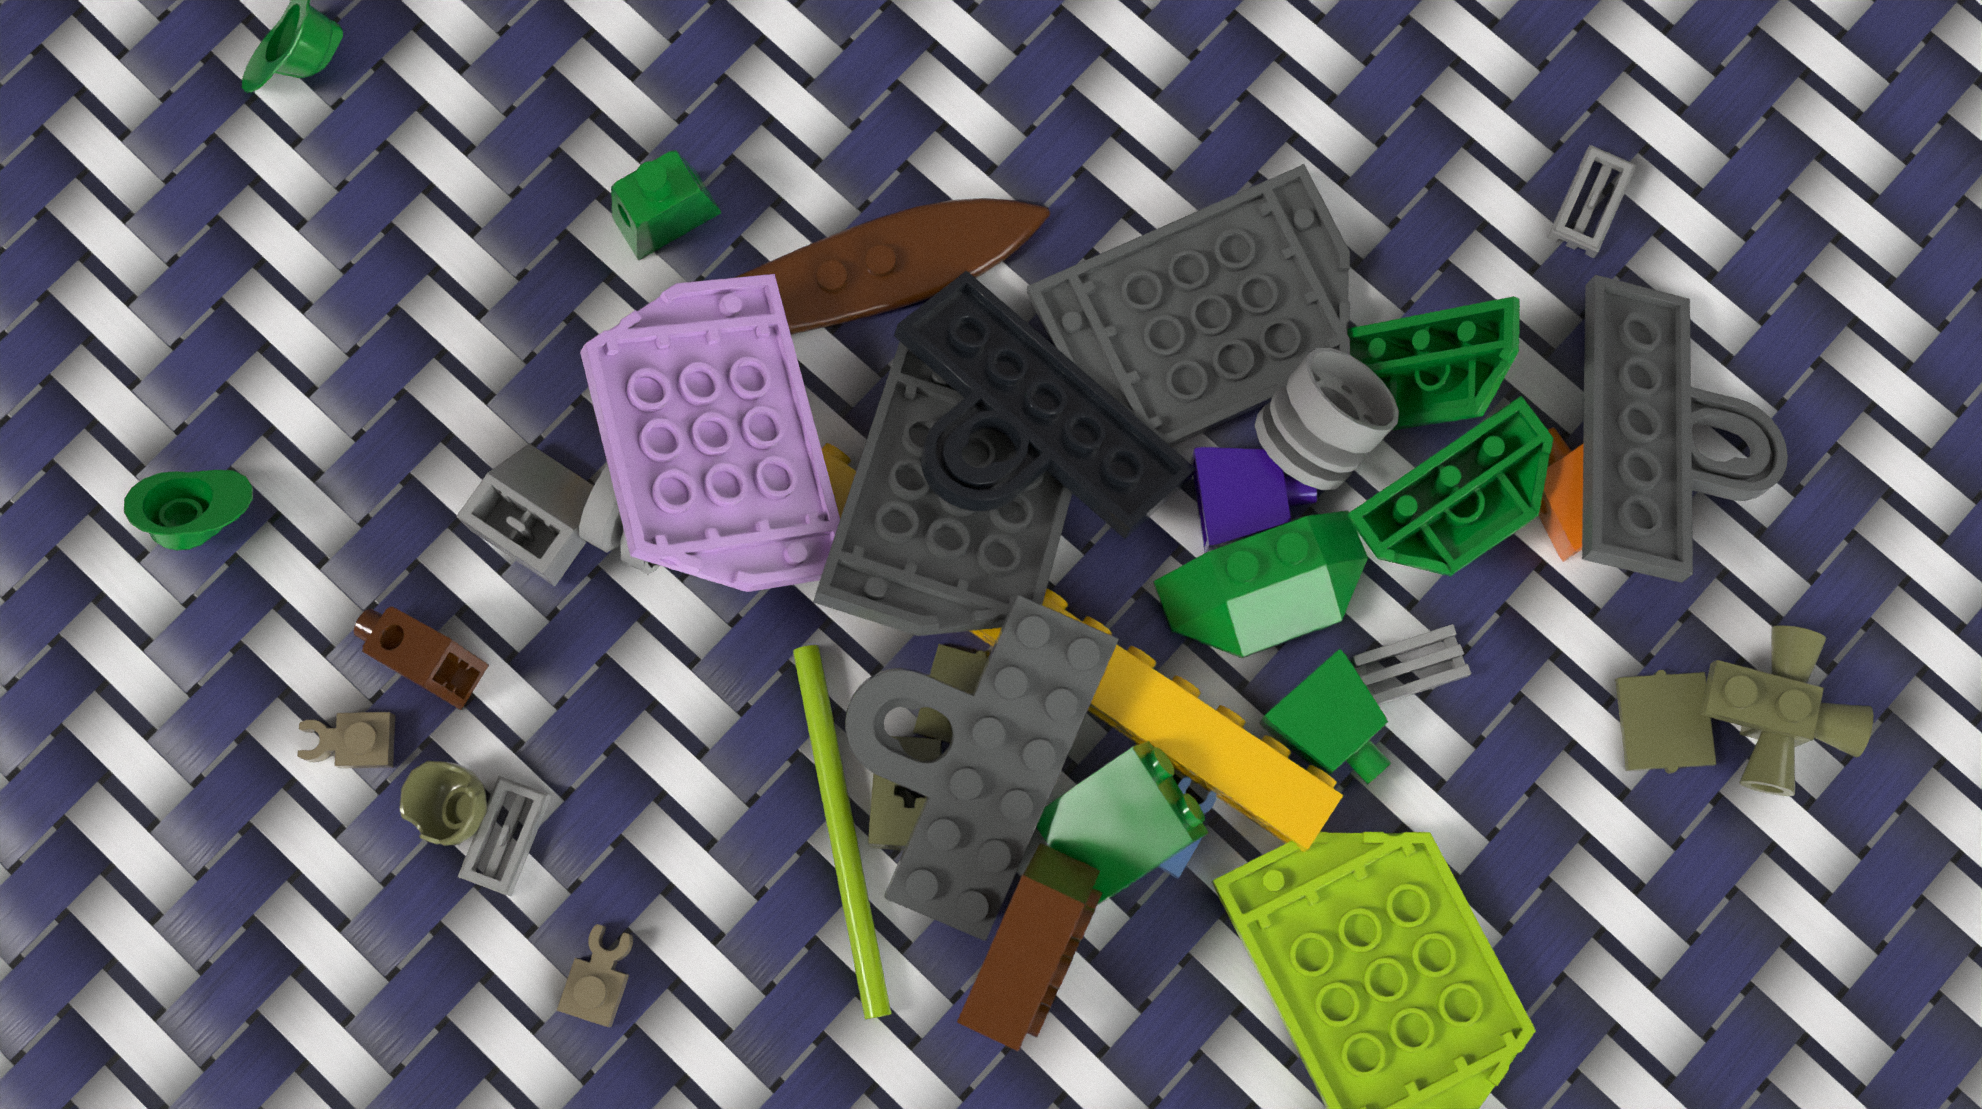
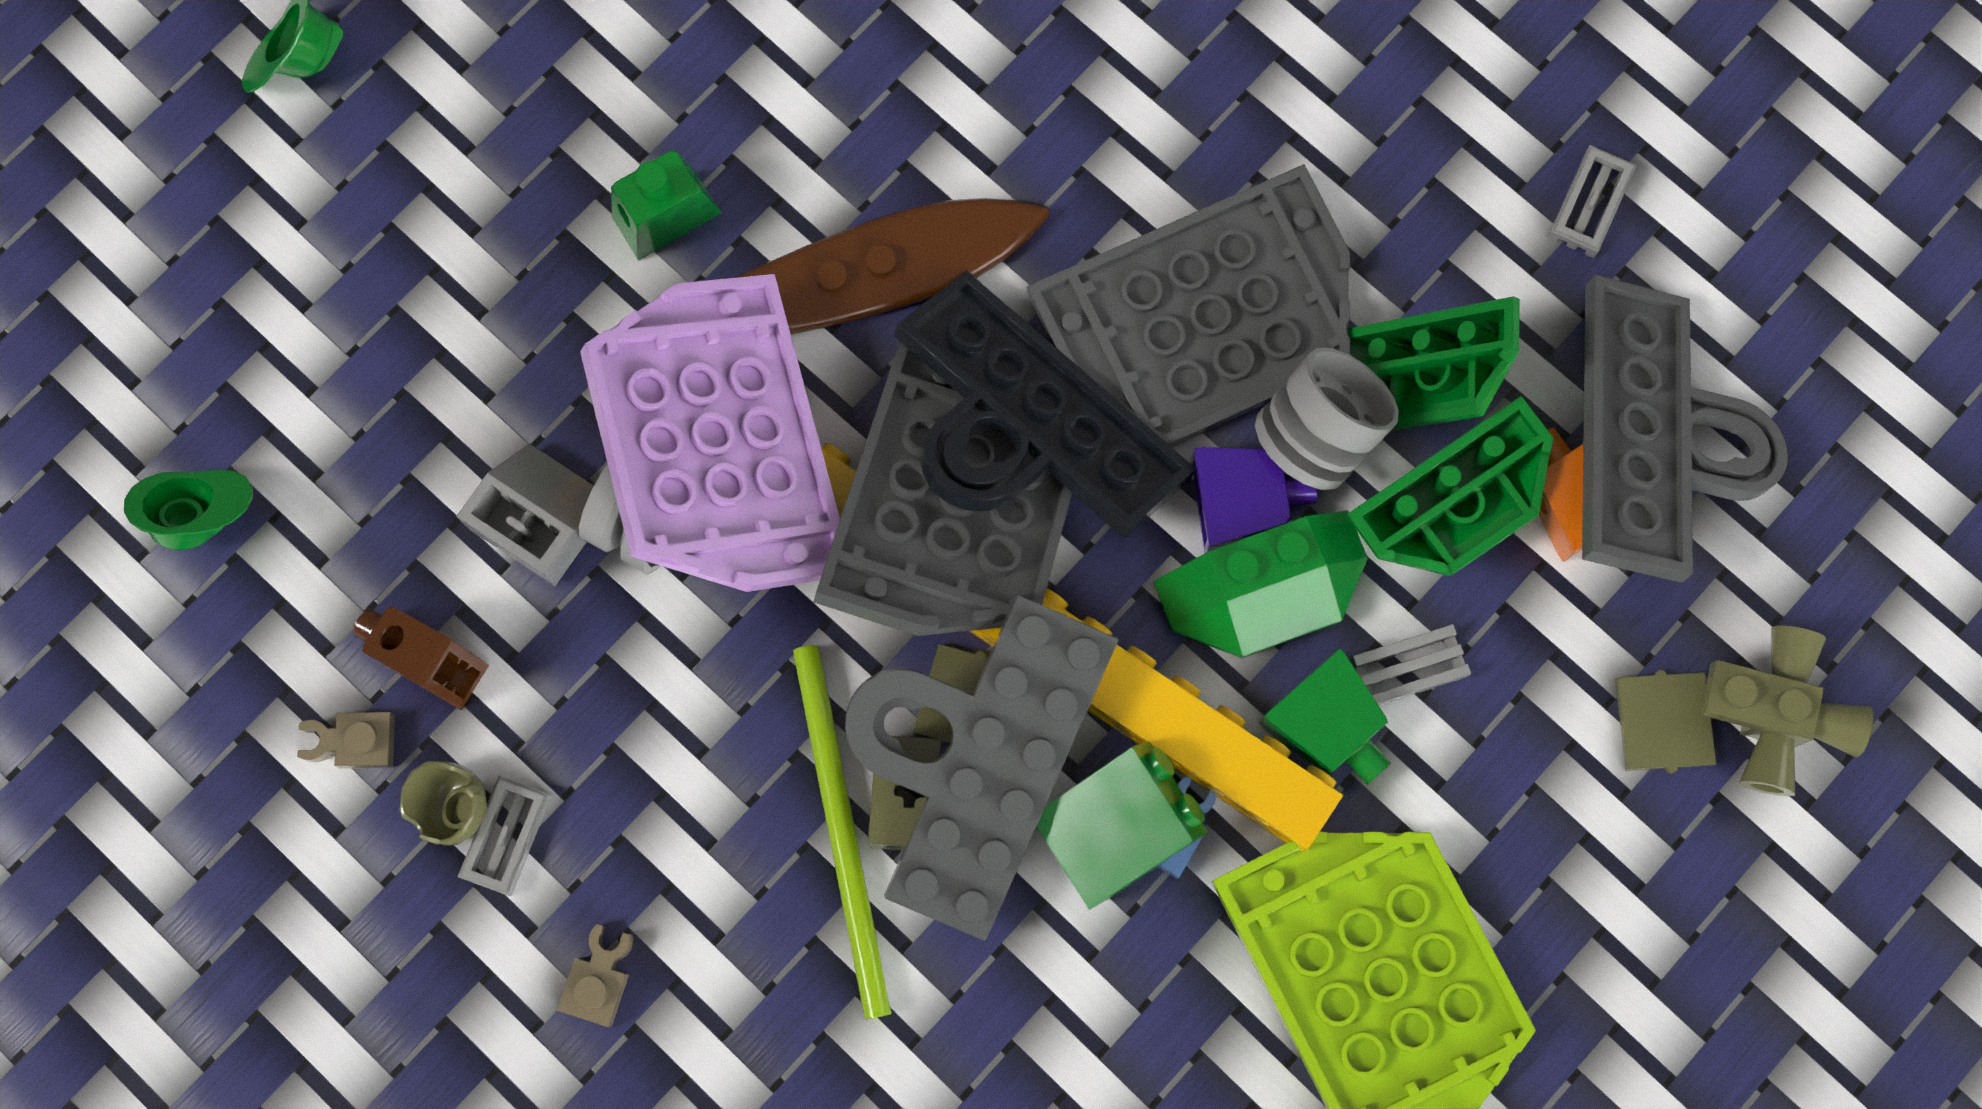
reddish brown brick [957,843,1103,1051] -> none

